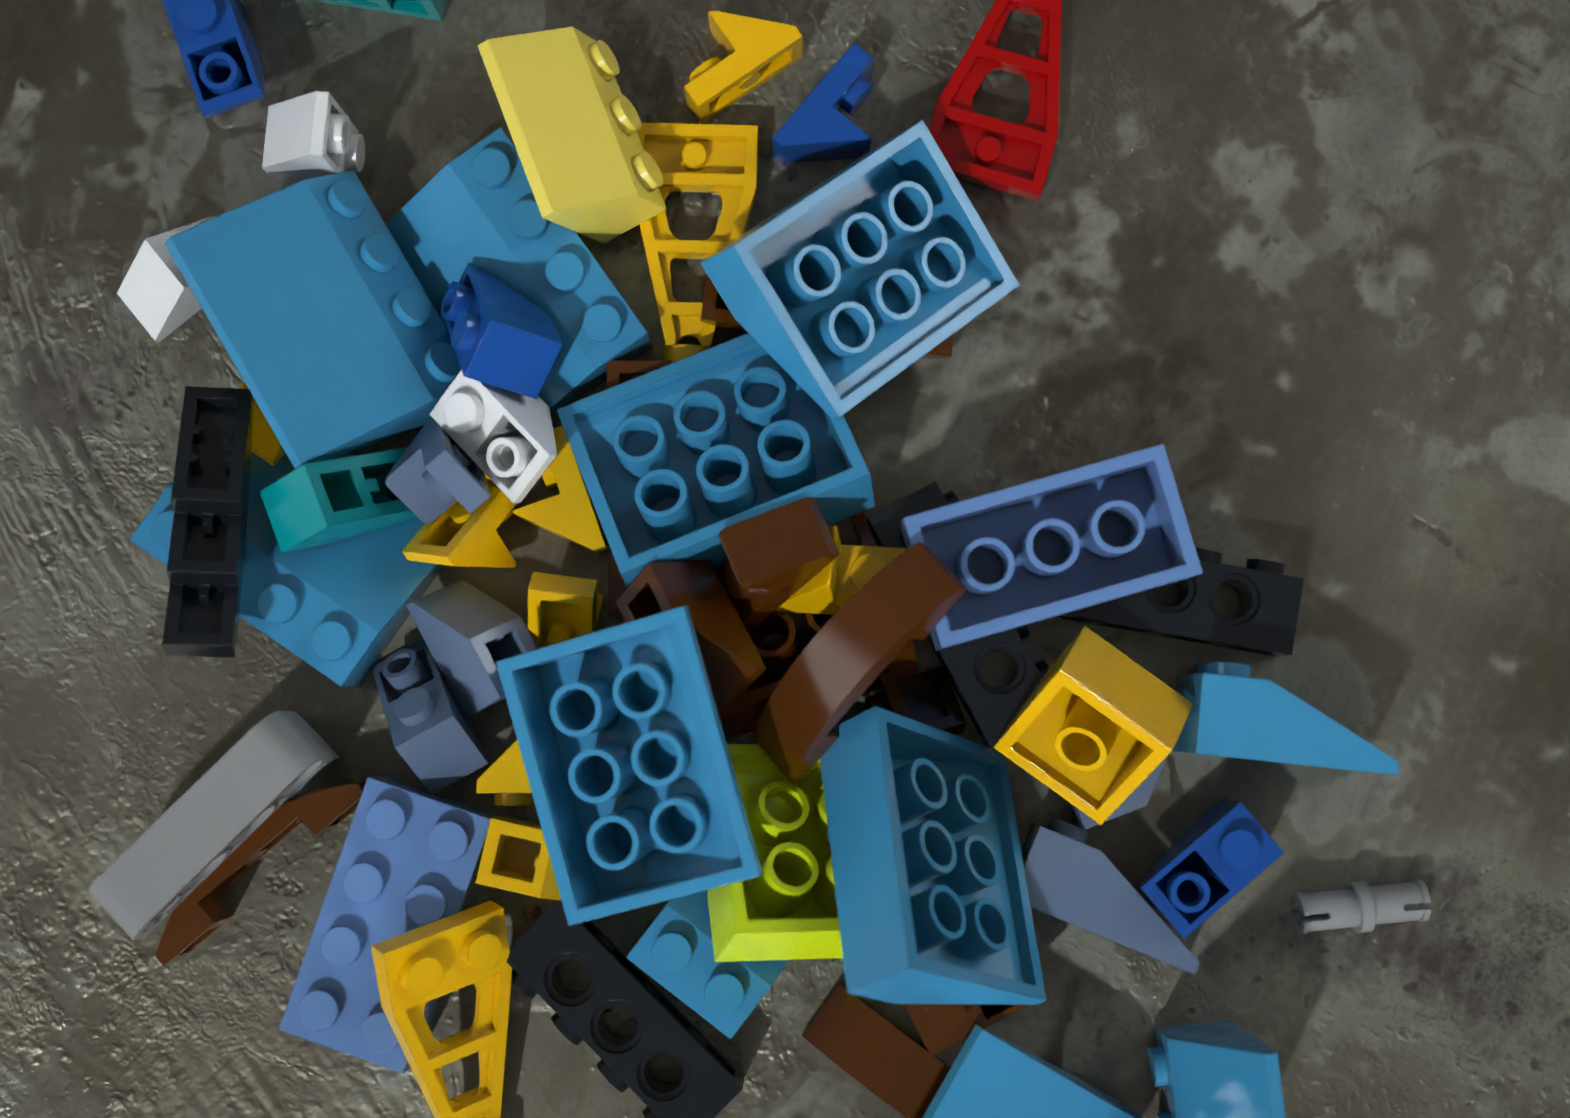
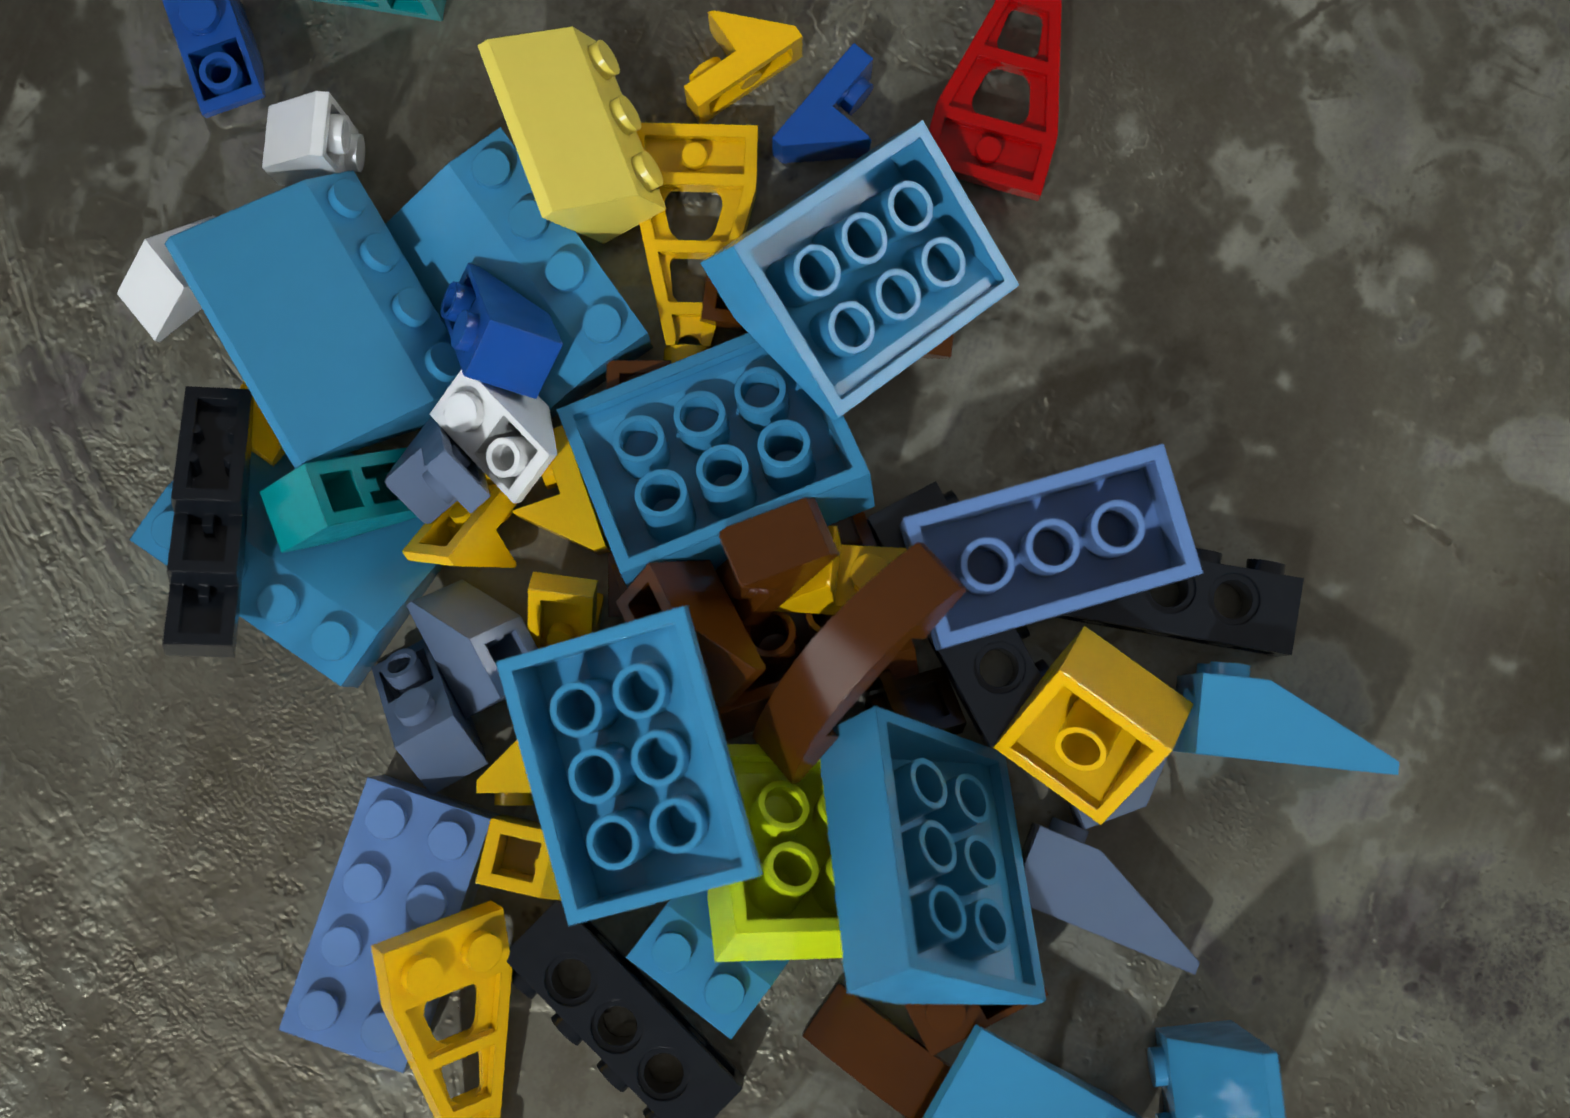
light grey beam [88,710,340,941] -> none
reddish brown slope [155,782,366,966] -> none
blue slope [1139,799,1284,939] -> none
light grey pin [1290,879,1431,935] -> none

